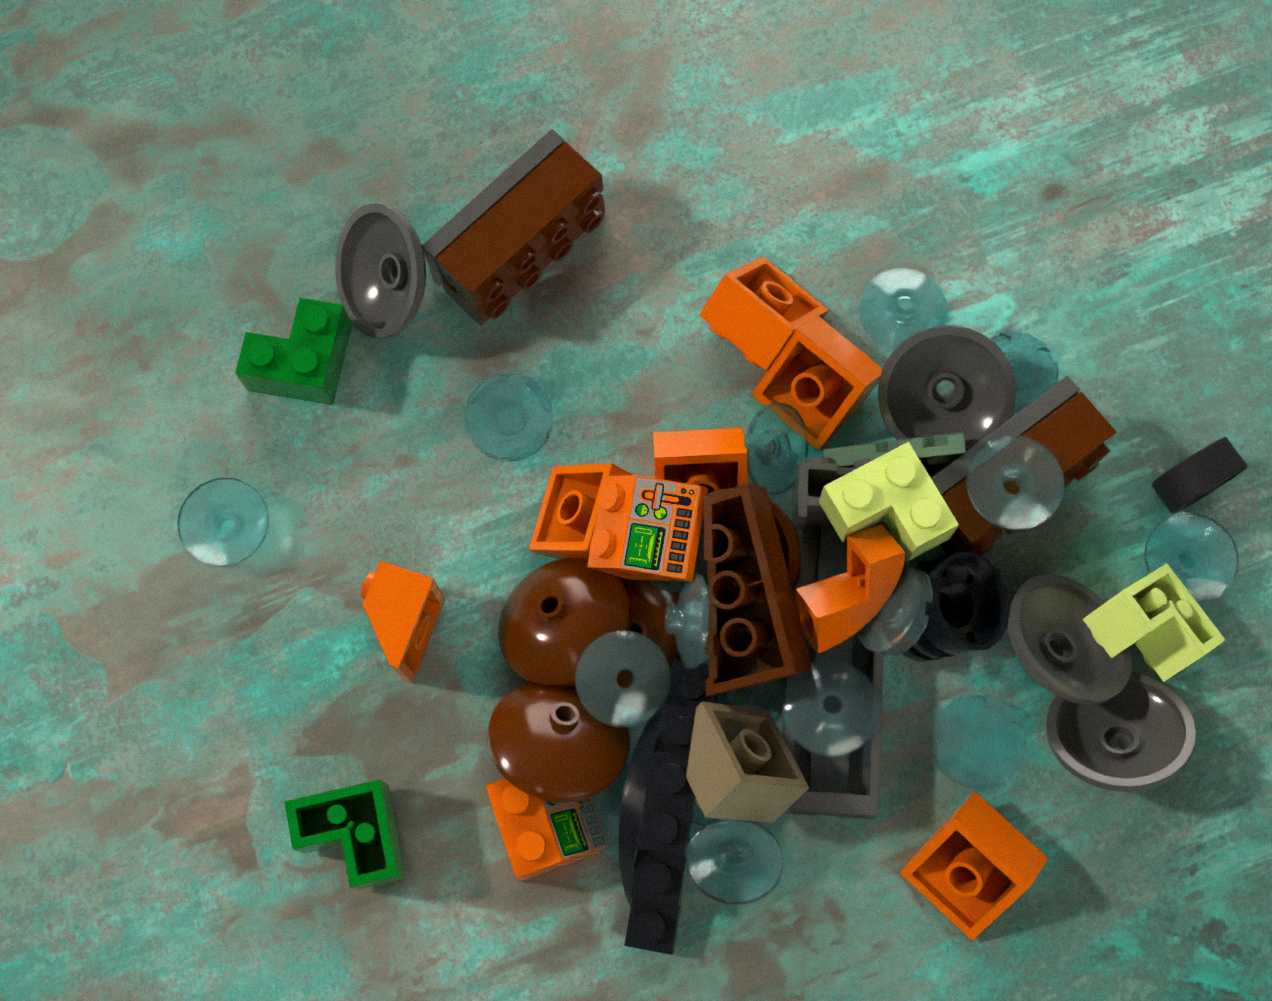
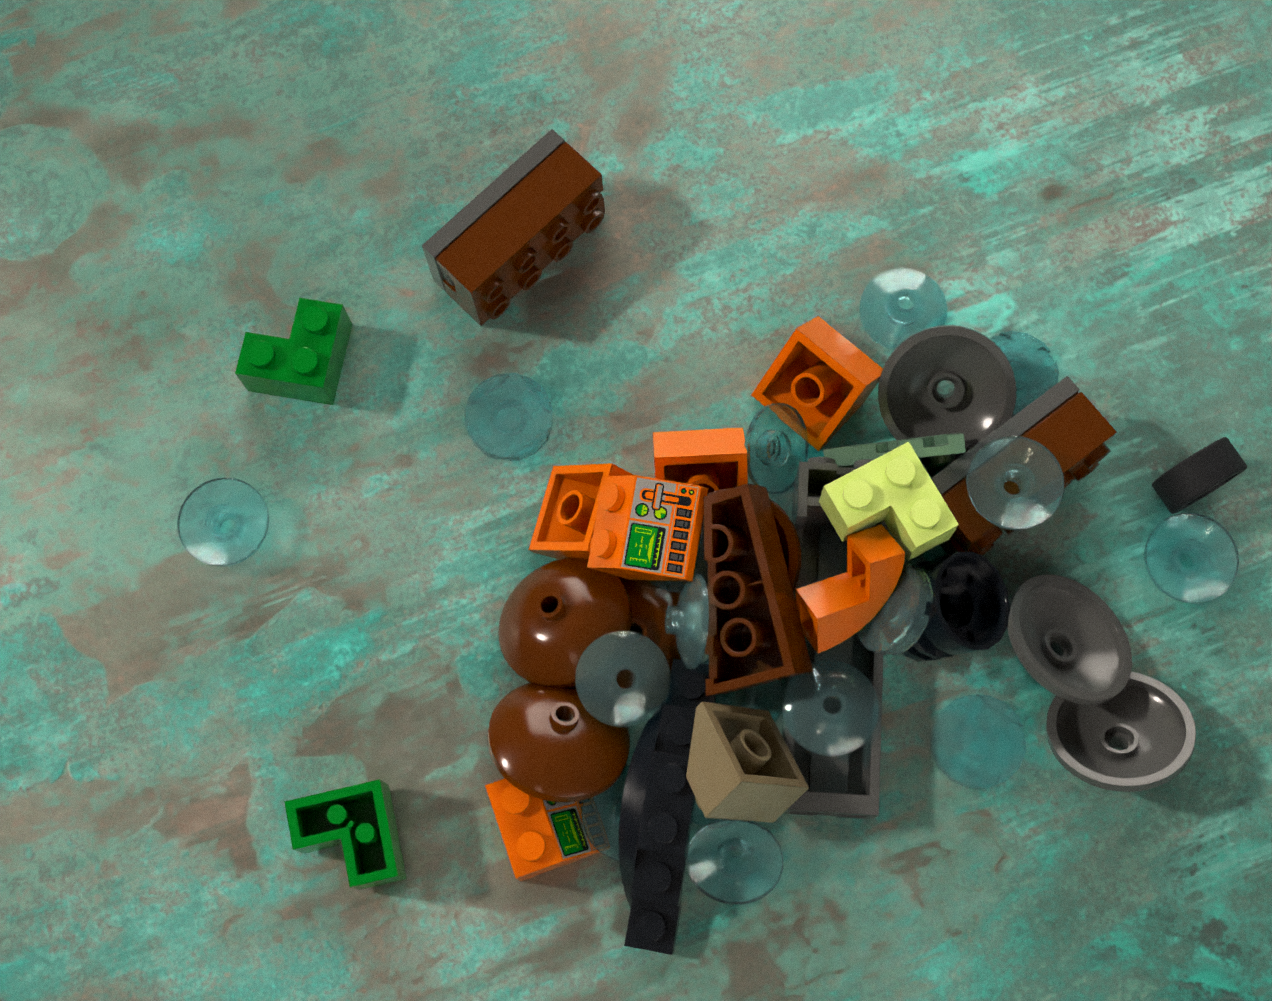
dark grey dish [335,203,426,338] -> none
orange slope [361,560,445,684] -> none
orange slope [699,256,829,371] -> none
orange slope [899,791,1049,941] -> none
yellowish green brick [1083,563,1225,682] -> none

